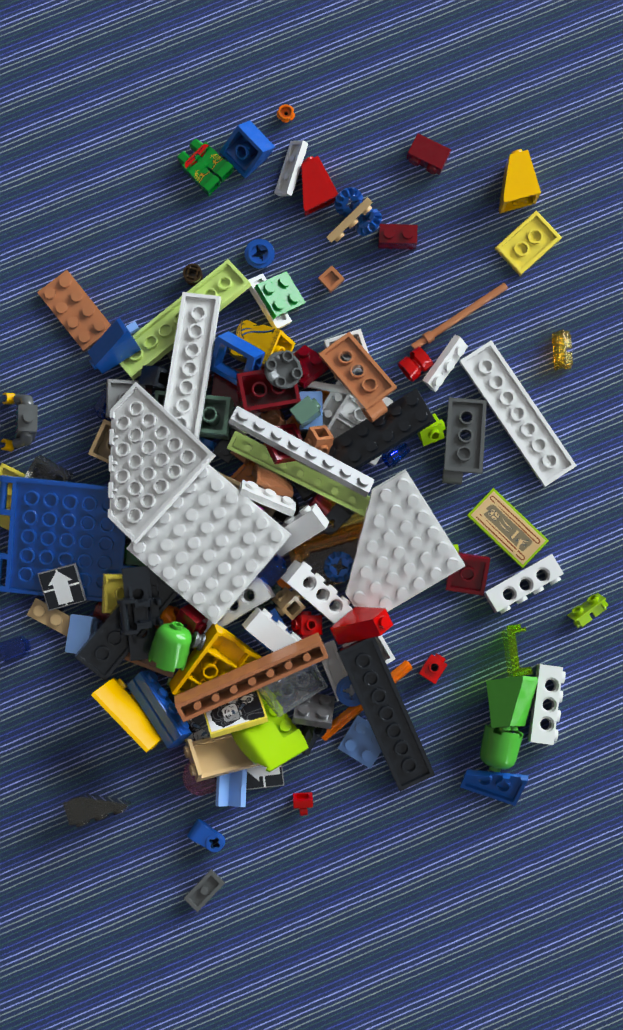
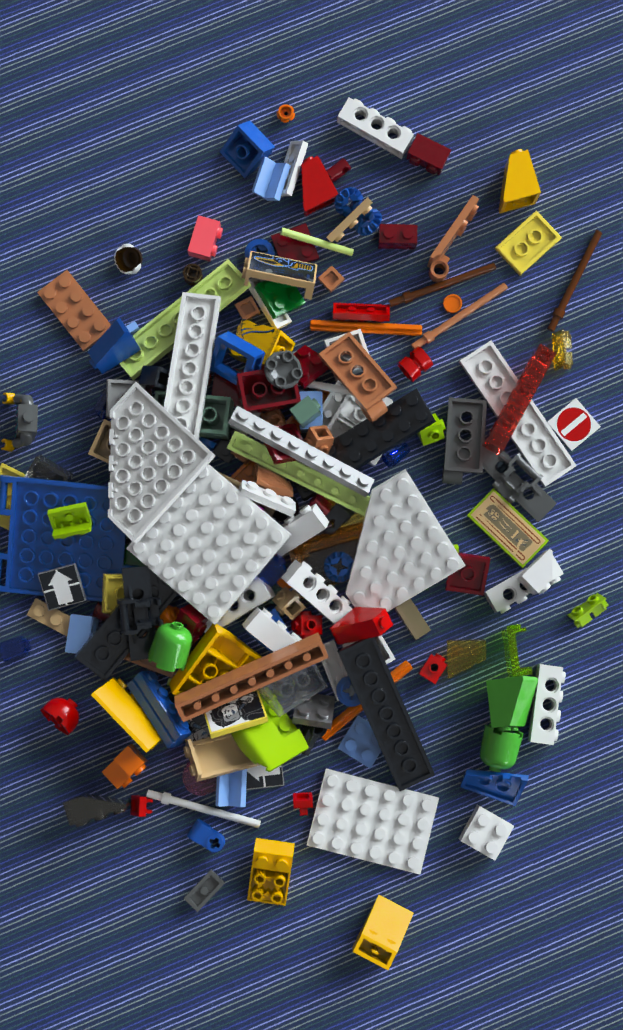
green hips [177,138,234,196] -> none
dark grey bush [190,631,206,651] -> none
white plate [423,335,468,392] -> none
none -> red cylinder [40,697,79,735]
none -> lime bracket [47,502,92,539]
none -> orange brick [102,744,148,789]
none -> dark brown hair [114,244,143,275]
none -> red tile [130,795,153,817]
none -> white bar [146,789,261,828]
none -> coral brick [188,215,223,262]
none -> nougat plate [235,296,260,320]
none -> panel [241,251,317,300]
none -> yellow slope [247,838,295,906]
none -> light blue panel [252,157,291,201]
none -> dark red plate [271,223,319,263]
none -> yellowish green bar [280,227,354,256]
none -> white plate [307,768,439,874]
none -> orange axle [310,320,422,336]
none -> dark red piece [326,158,351,183]
none -> red plate [333,303,390,322]
none -> white brick [337,97,414,159]
none -> yellow slope [352,895,414,970]
none -> reddish brown bar [388,263,496,307]
none -> dark tan panel [394,598,431,641]
none -> nougat hinge [427,195,479,283]
none -> orange piece [443,294,462,313]
none -> clear yellow wing [447,639,486,678]
none -> white brick [458,804,514,860]
none -> clear red brick [482,344,557,455]
none -> dark grey piece [483,439,557,522]
none -> white slope [516,549,553,595]
none -> reddish brown bar [547,230,602,332]
none -> piece [547,398,601,451]

